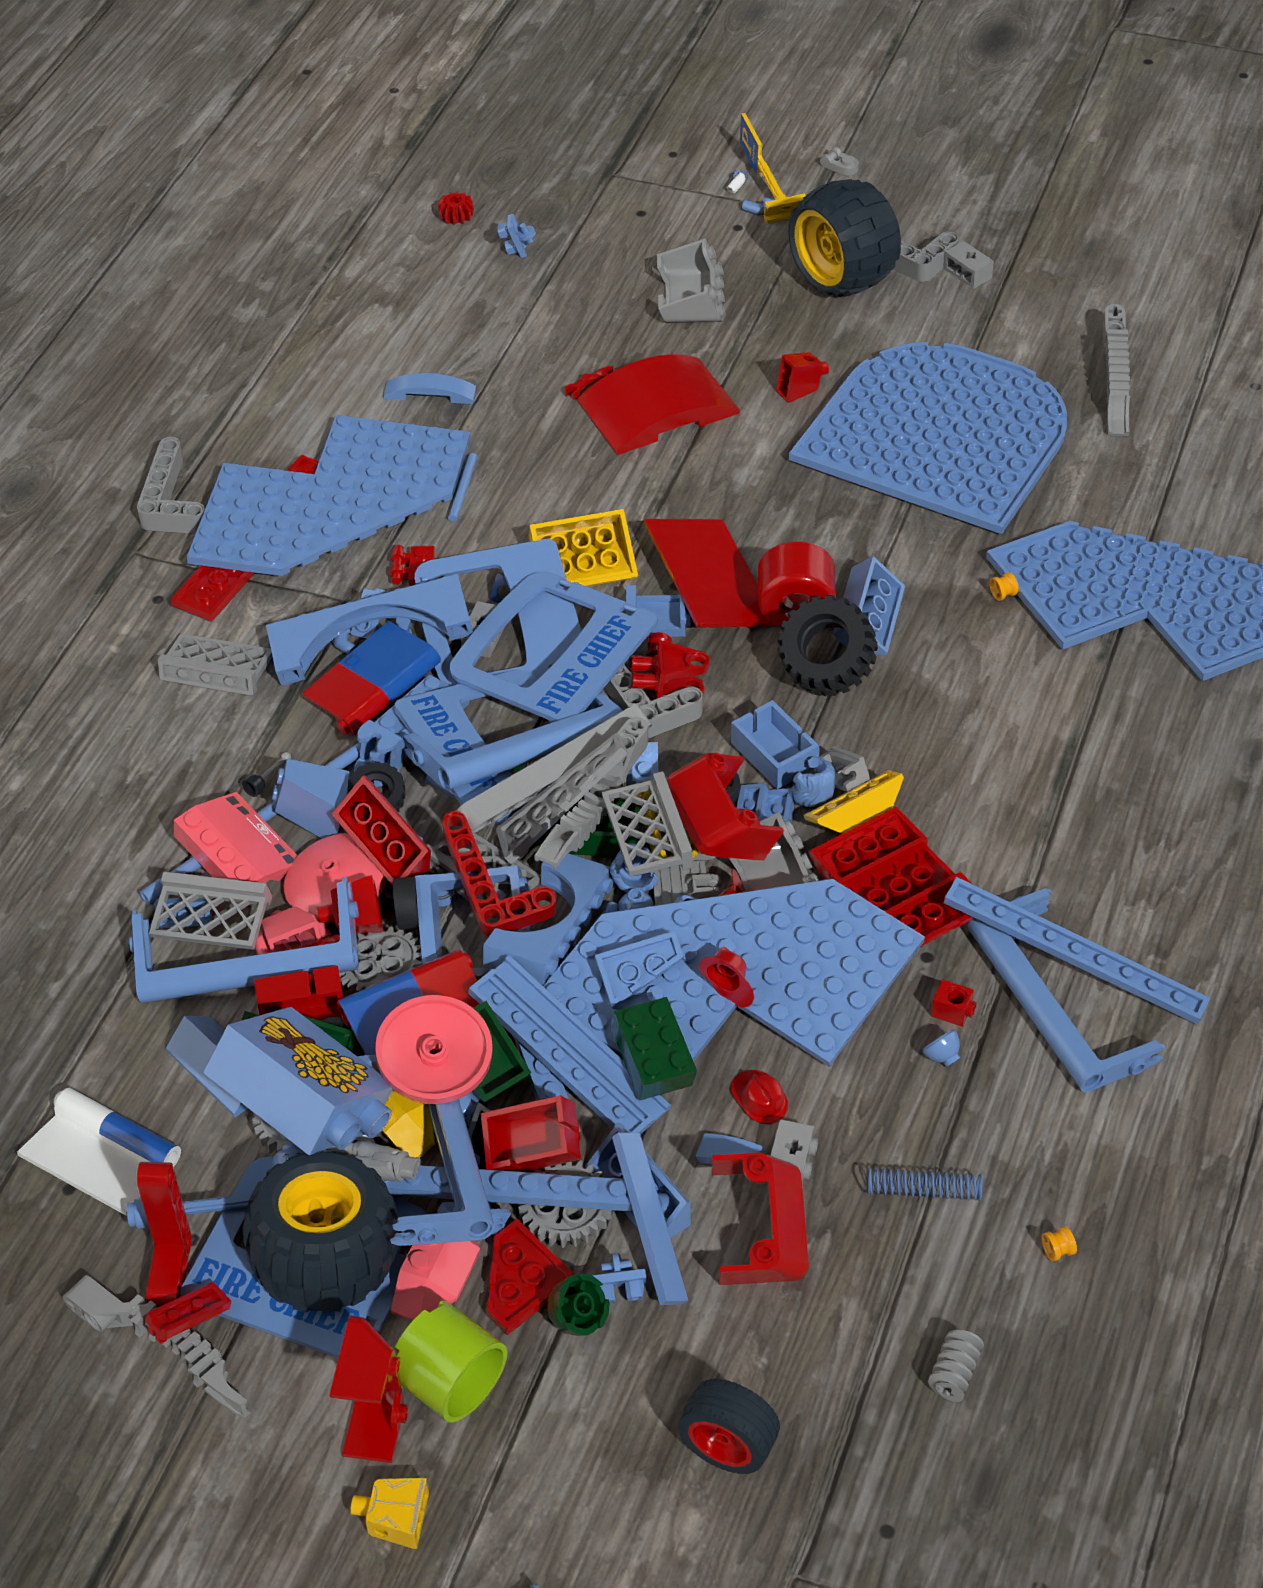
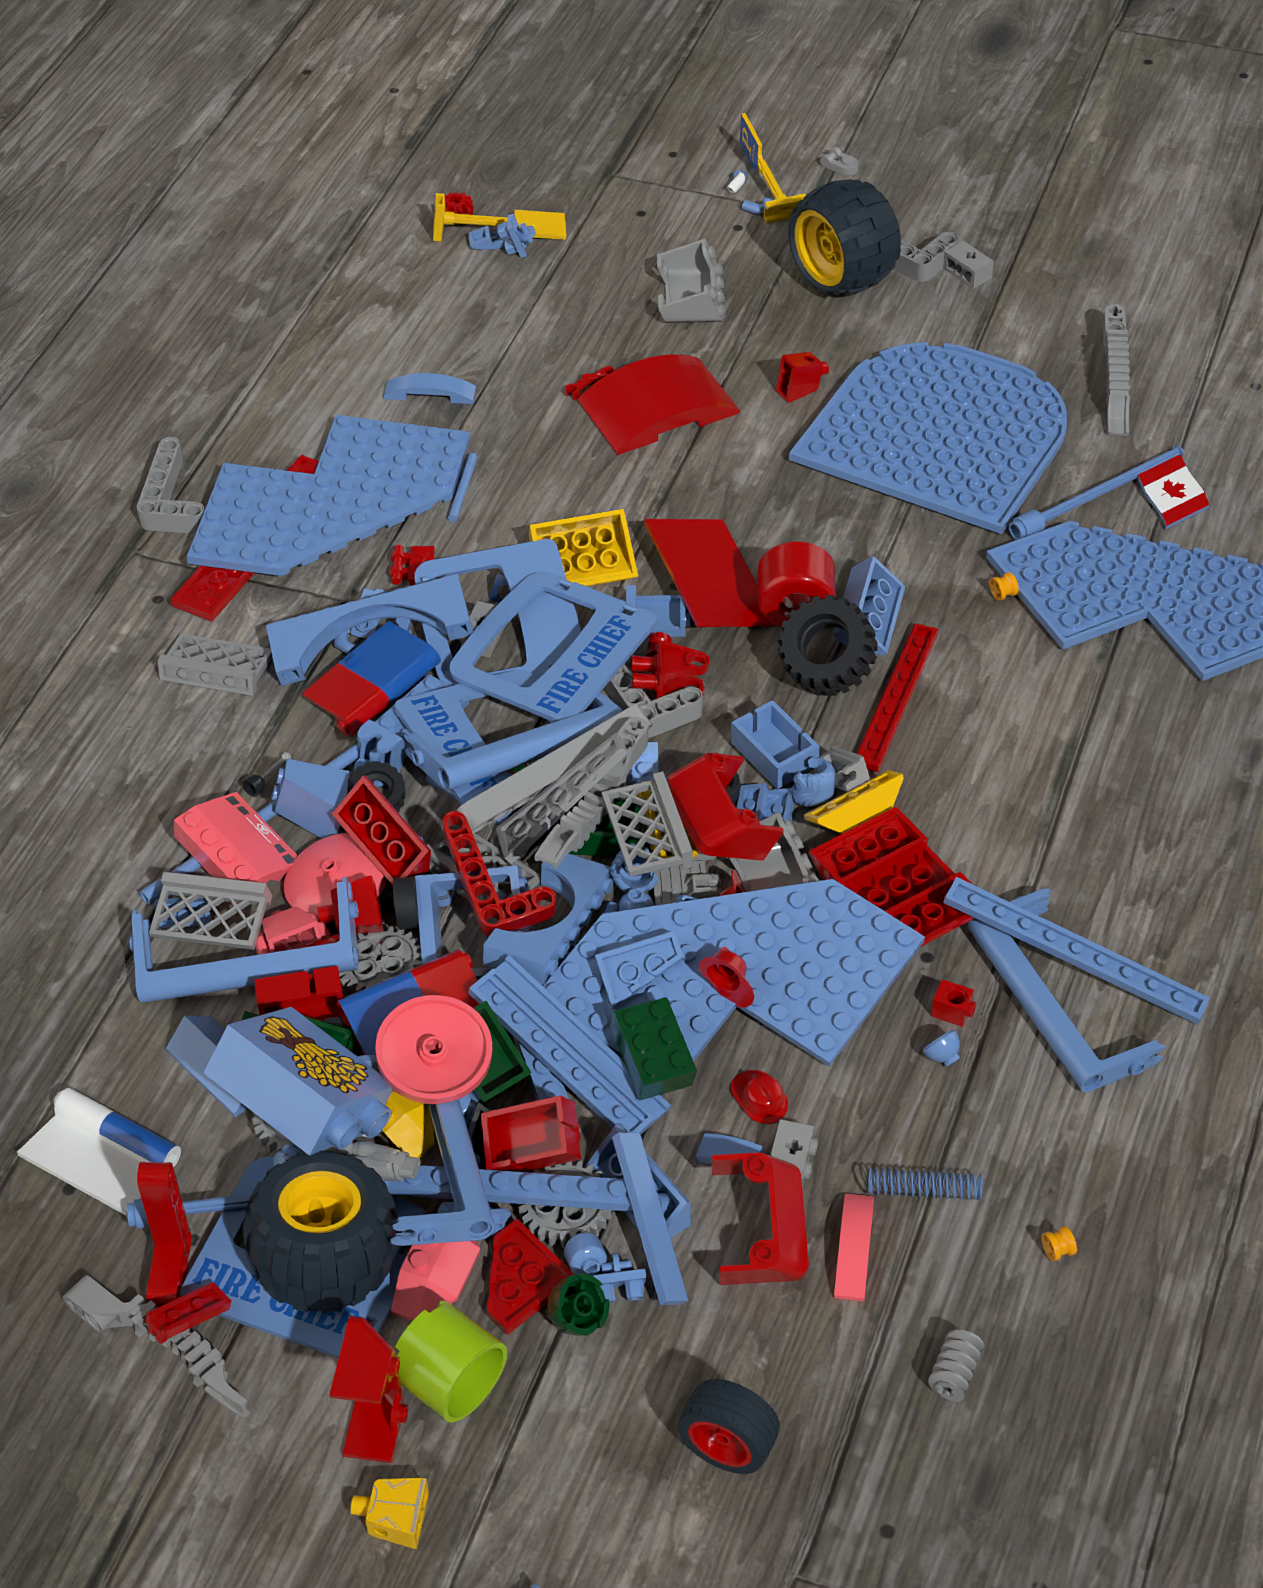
none -> yellow piece [433,193,566,241]
none -> medium blue slope [468,226,512,250]
none -> medium blue head [564,1233,607,1276]
none -> coral slope [834,1193,874,1302]
none -> red tile [857,623,939,773]
none -> flag [1009,446,1209,540]

